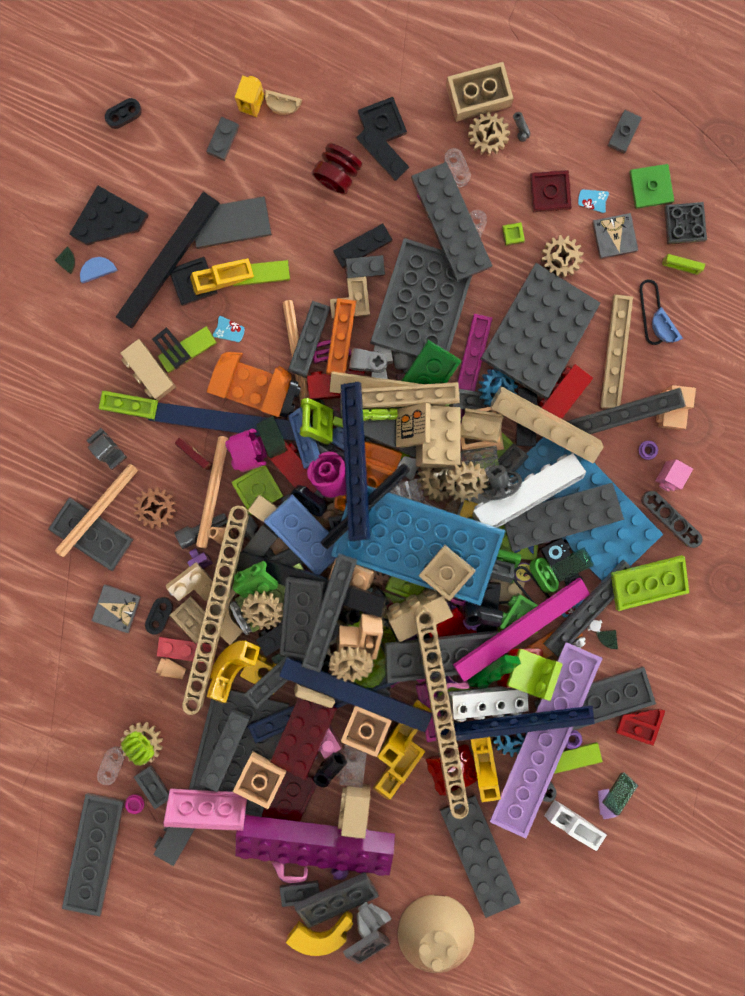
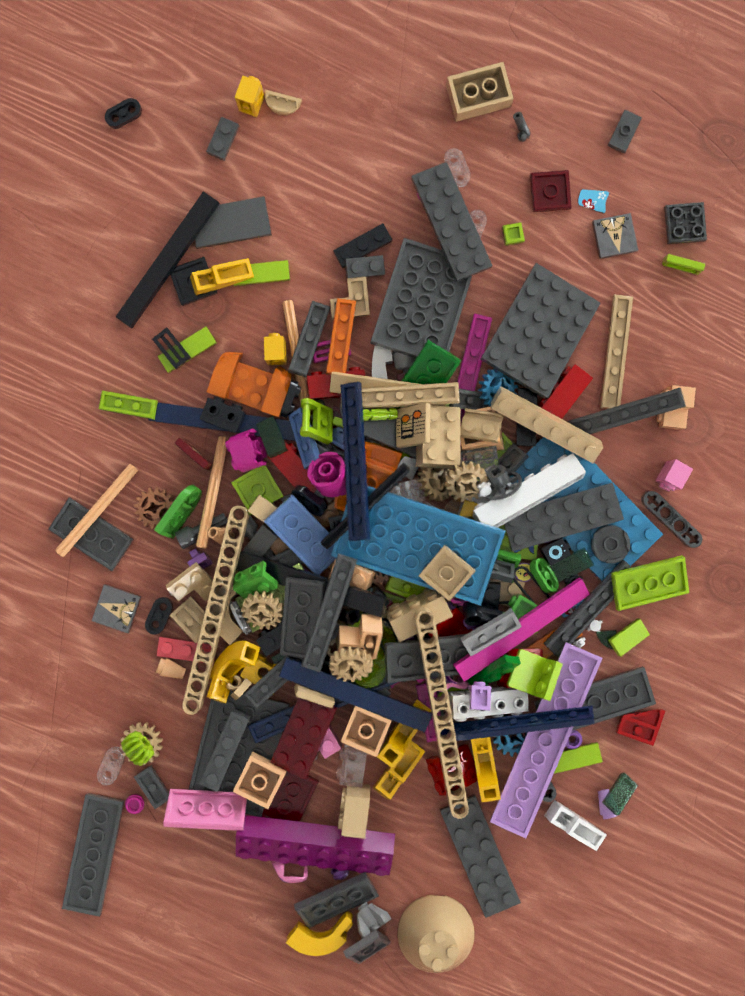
clear green tile [55,246,75,274] -> none
black plate [69,185,149,246] -> none
medium blue tile [80,257,118,284] -> none
dark grey pin [86,428,127,470] -> none
tan brick [120,339,176,401] -> none
dark grey brick [153,827,195,866] -> none
medium azure sticker [213,316,245,342] -> none
dark grey plate [280,880,320,907] -> none
dark red wheel [312,143,362,194] -> none
black piece [313,752,347,788] -> none
light grey piece [349,348,388,373] -> none
black plate [356,124,409,181] -> none
black plate [358,97,407,142] -> none
tan gear [468,112,510,156] -> none
tan gear [541,235,583,278] -> none
bright green plate [629,164,674,209] -> none
medium lavender plate [638,441,658,460] -> none
black piece [639,280,662,345] -> none
medium blue tile [652,307,683,343] -> none
none -> bright green tile [154,485,202,539]
none -> black brick [200,396,246,434]
none -> tan tile [226,675,252,701]
none -> yellow brick [264,333,287,366]
none -> light grey plate [460,609,522,656]
none -> lavender bracket [468,682,491,711]
none -> white piece [477,482,492,497]
none -> dark grey tile [591,525,630,563]
none -> lime tile [608,618,650,657]

